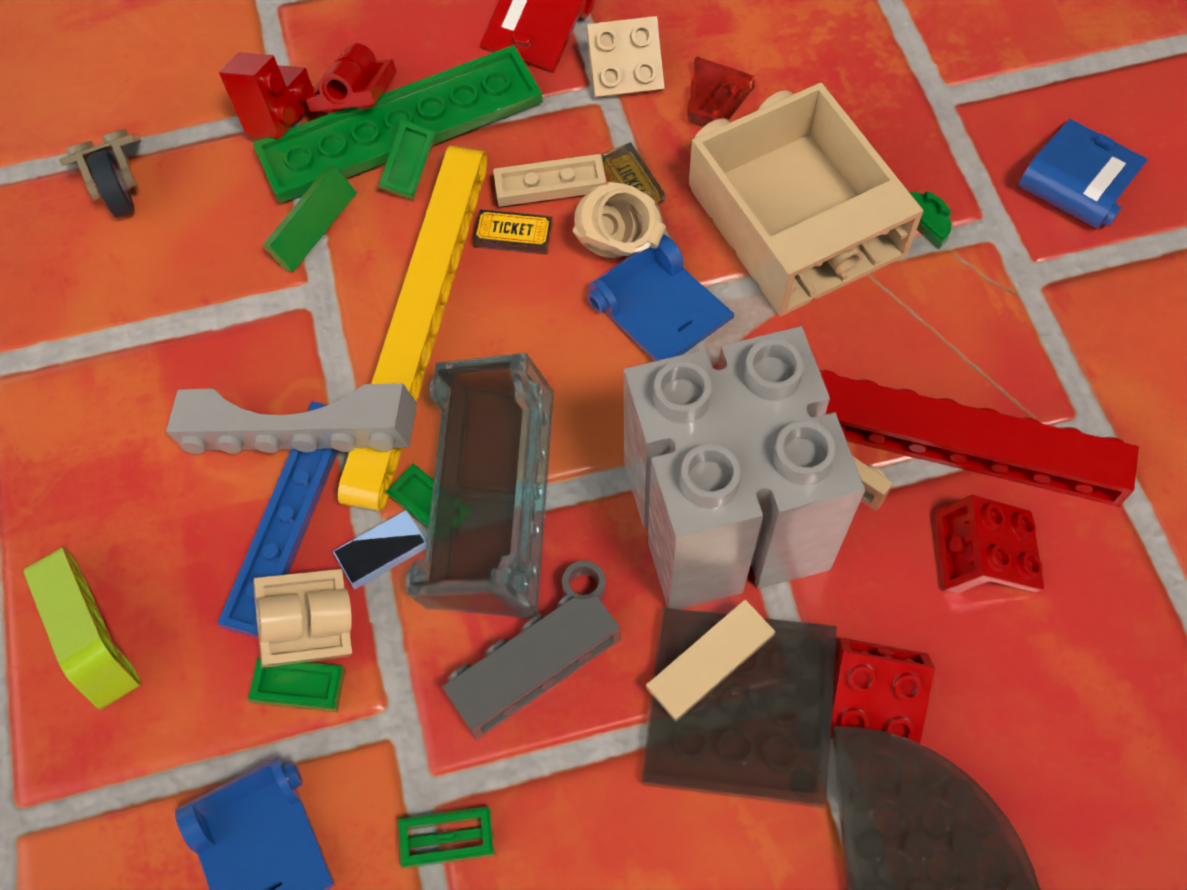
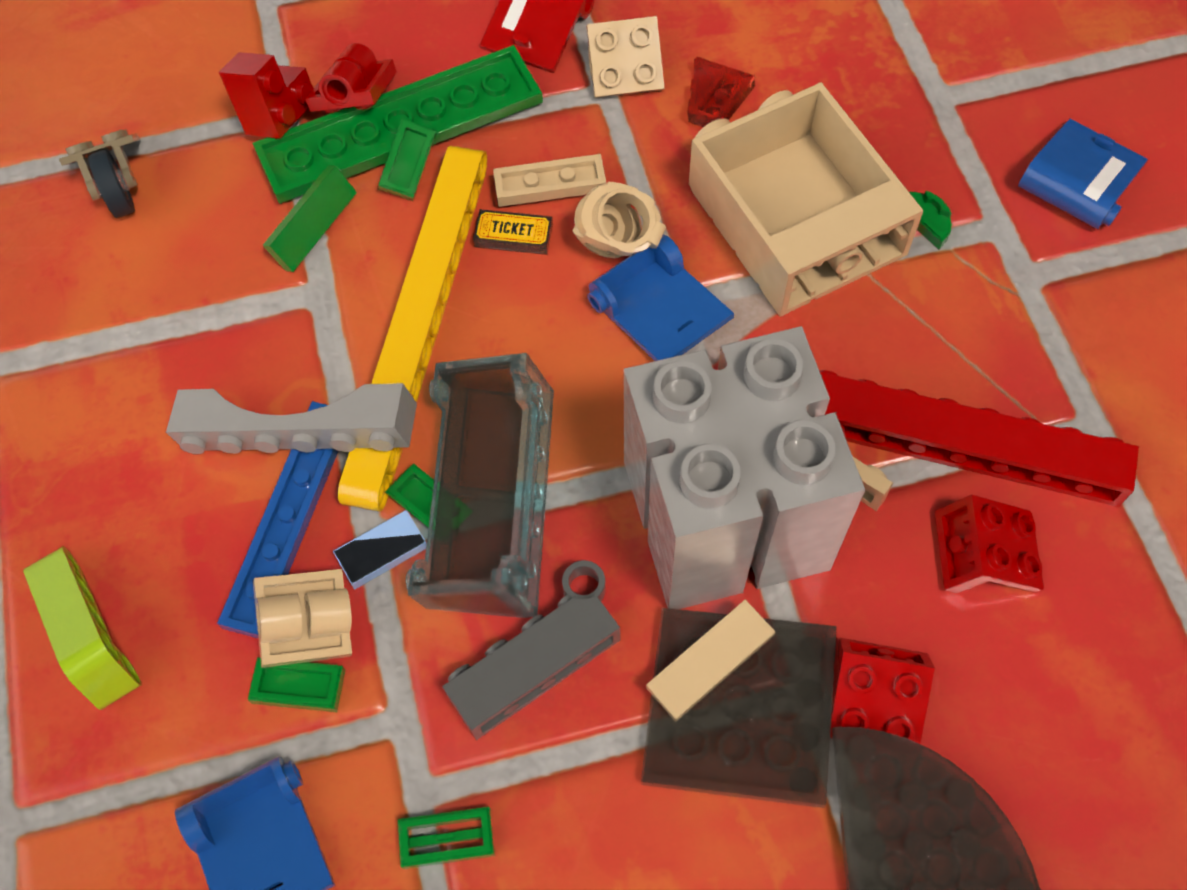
clear smoke tile [601,142,665,213] -> none

